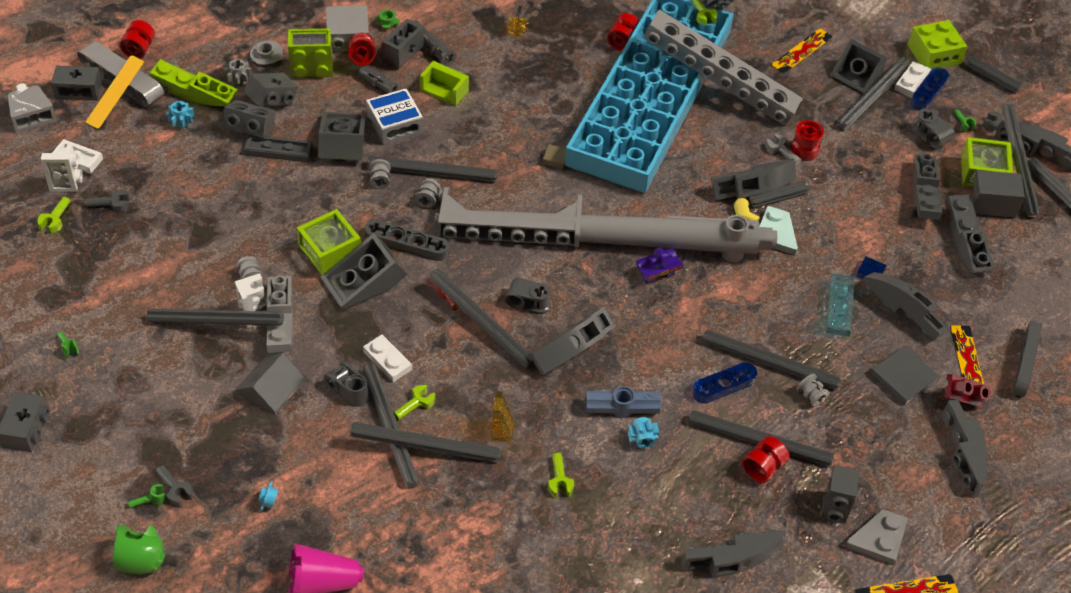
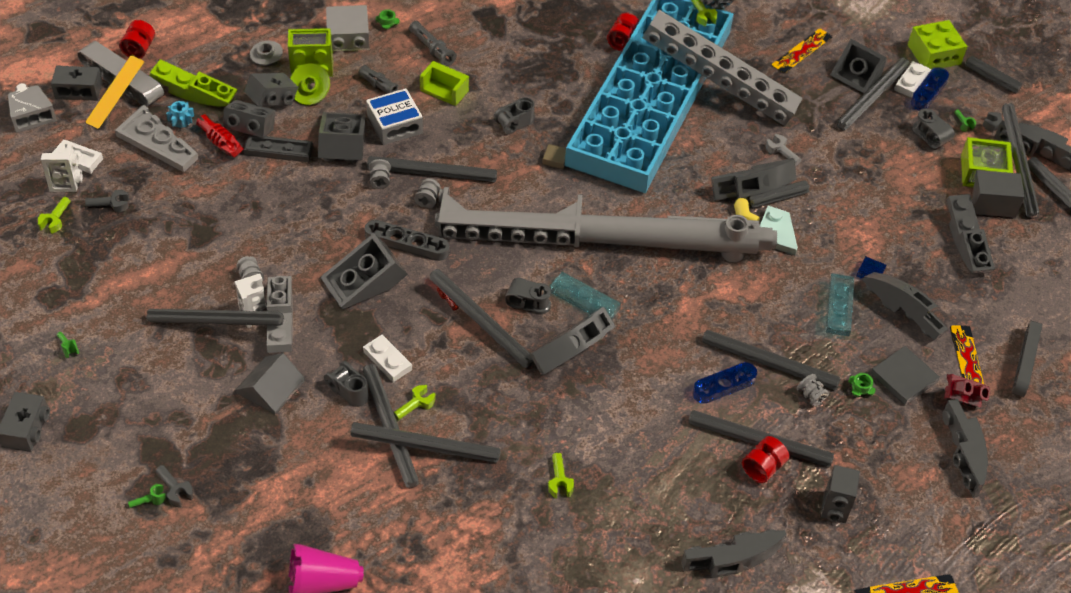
bright green piece [113,524,166,575] -> none
light grey gear [225,59,252,85] -> none
medium azure plate [257,481,279,511] -> none
piece [297,209,361,275] -> none
red wheel [348,32,376,66] -> none
dark grey brick [382,19,424,68] -> none
clear yellow slope [492,392,514,442] -> none
clear yellow plate [507,17,528,36] -> none
sand blue piece [585,386,661,418] -> none
medium azure gear [628,417,659,448] -> none
dark purple hips [636,248,684,284] -> none
red wheel [791,120,824,161] -> none
light grey wing [845,509,908,565] -> none
dark grey slope [913,153,942,220] -> none
none -> light grey wing [115,105,198,172]
none -> red hinge [196,114,243,158]
none -> lime dish [290,63,330,105]
none -> dark grey piece [493,97,534,134]
none -> clear light blue plate [550,272,621,319]
none -> bright green plate [848,373,876,397]

